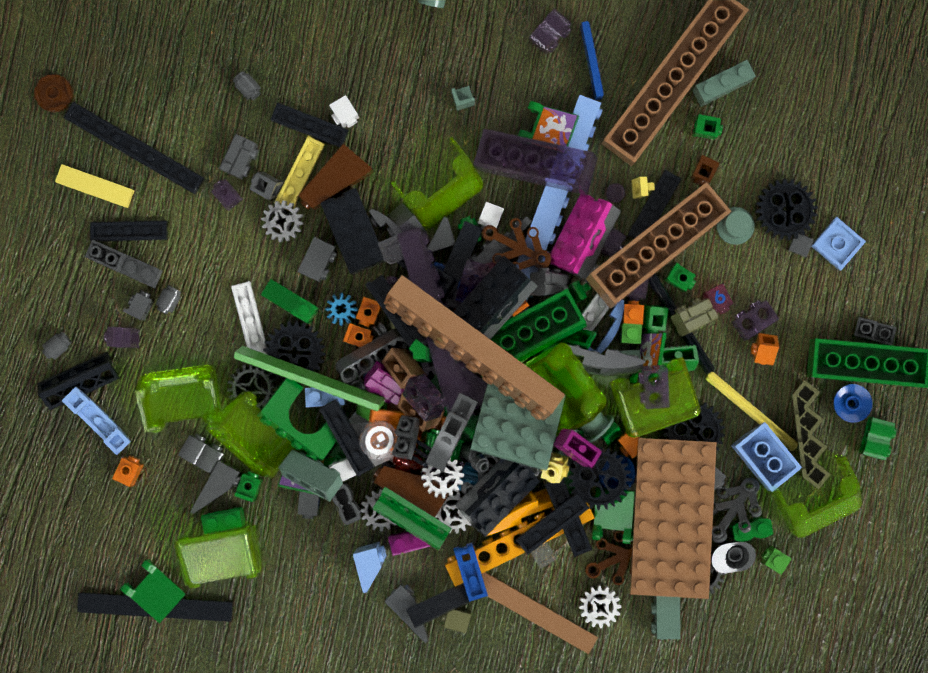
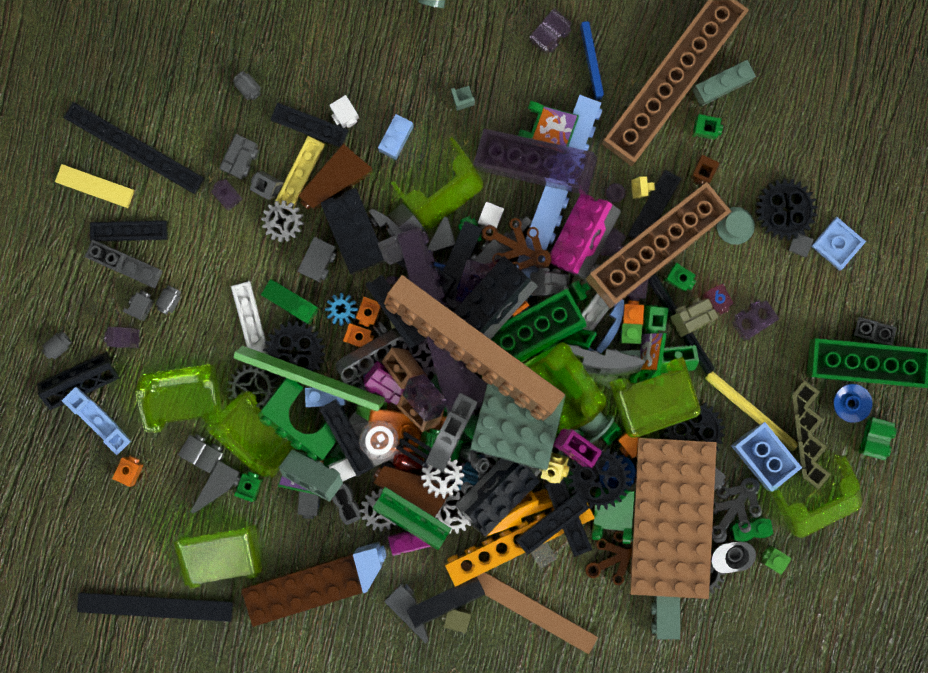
reddish brown tile [34,74,73,113] -> none
green flag [120,559,186,624] -> none
green brick [201,507,246,535] -> none
dark grey slope [392,415,419,460] -> none
green piece [409,339,433,363] -> none
blue plate [453,542,488,602] -> none
white gear [579,585,621,628] -> none
brick [638,365,670,409] -> none
orange brick [751,333,779,365] -> none
none -> reddish brown brick [241,553,363,627]
none -> light blue brick [378,114,414,160]

